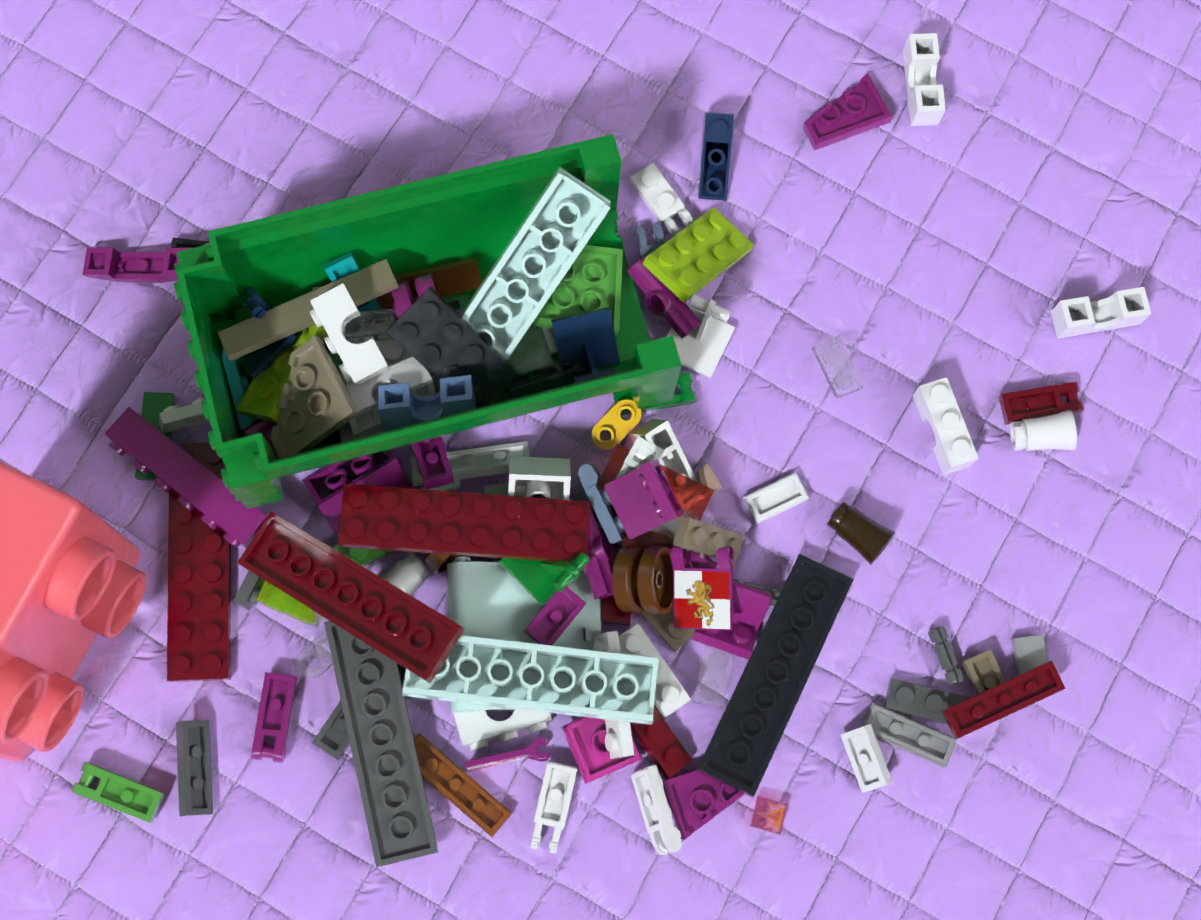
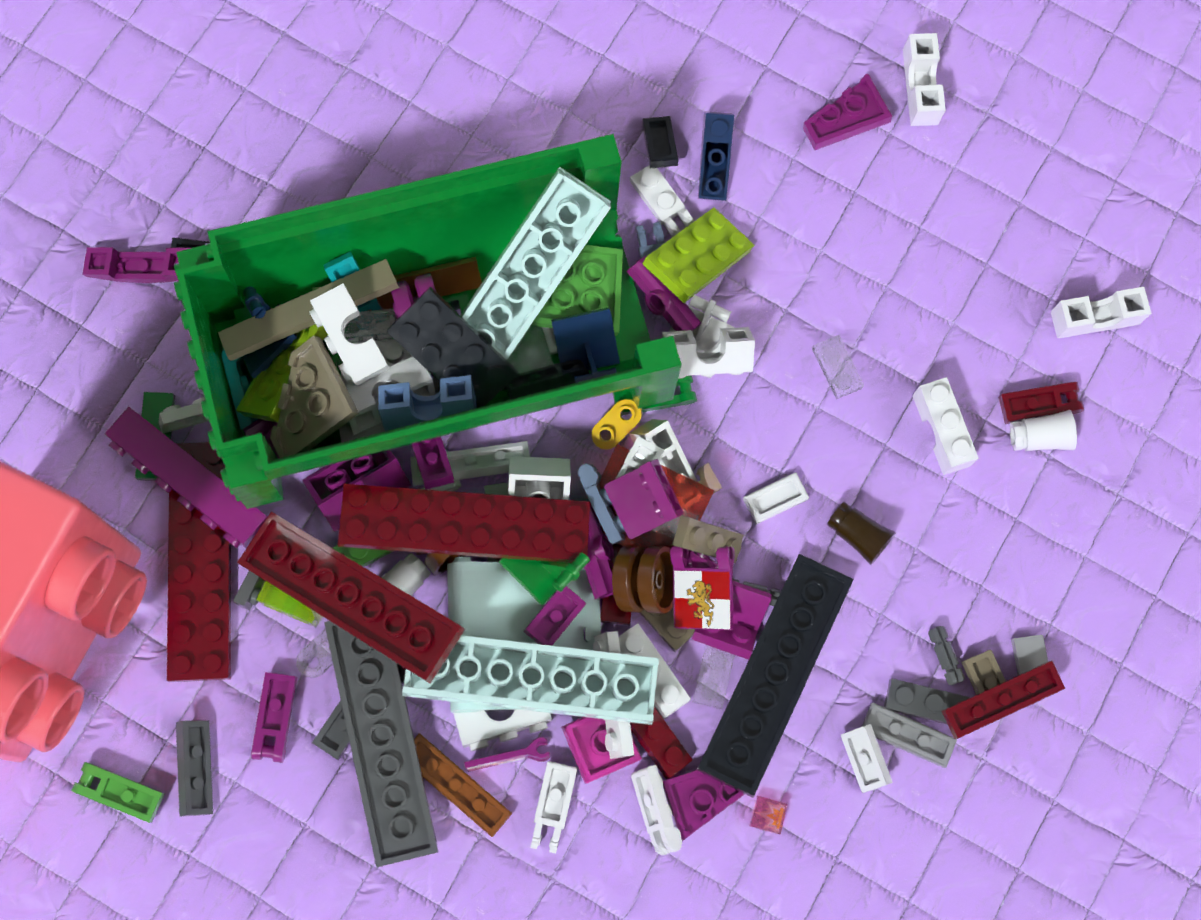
none -> black tile [642,116,678,168]
none -> white arch [662,327,755,379]

